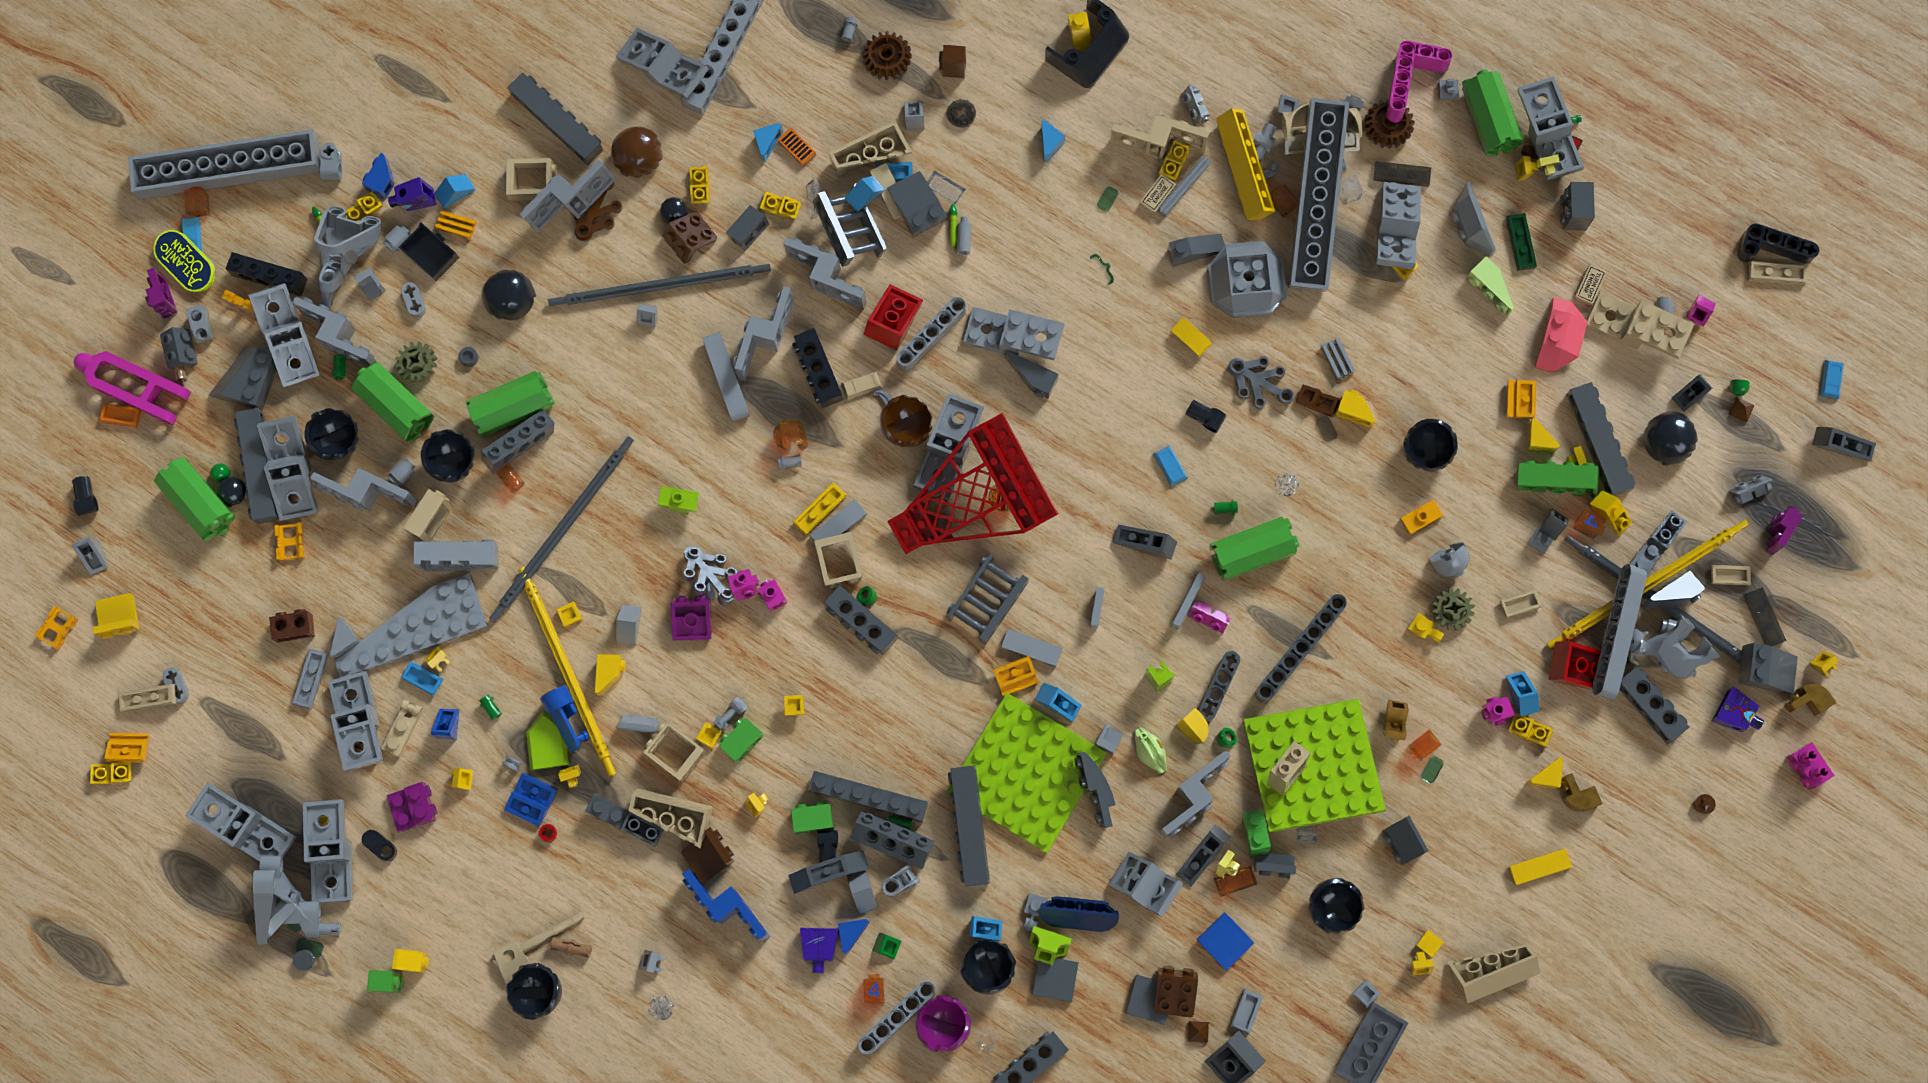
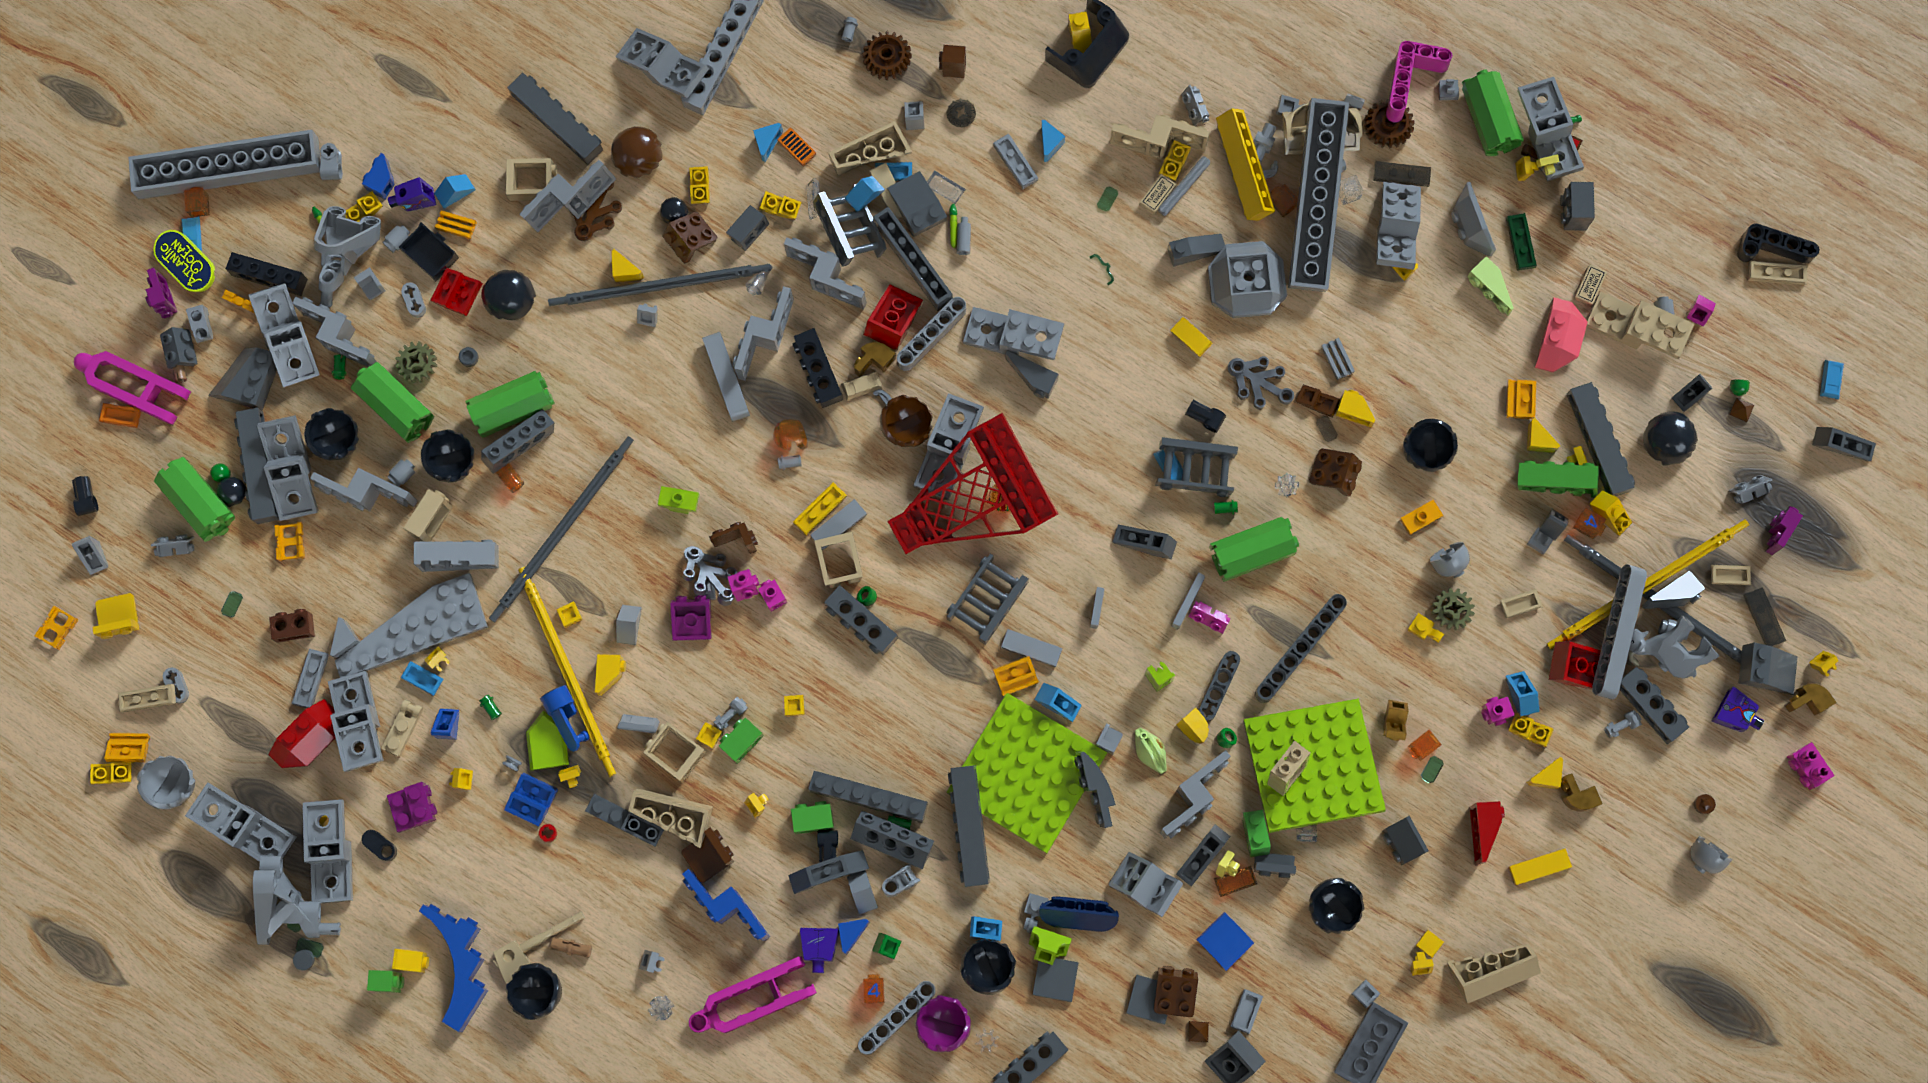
dark grey slope [1629,510,1687,574] -> none
none -> light grey piece [137,756,195,810]
none -> light grey hinge [151,534,194,557]
none -> clear green piece [221,591,243,618]
none -> red wedge [268,699,336,768]
none -> blue arch [419,904,488,1032]
none -> red slope [430,268,483,316]
none -> yellow slope [611,249,644,282]
none -> dark pink piece [689,956,817,1033]
none -> reddish brown bracket [709,522,758,554]
none -> clear cone [746,263,773,295]
none -> pearl gold brick [854,342,897,376]
none -> dark grey brick [873,207,953,311]
none -> light grey tile [993,134,1038,190]
none -> dark grey fence [1155,437,1238,497]
none -> reddish brown bracket [1309,448,1362,497]
none -> red slope [1469,801,1505,866]
none -> light grey bar [1604,710,1642,738]
none -> light grey cylinder [1690,836,1732,874]

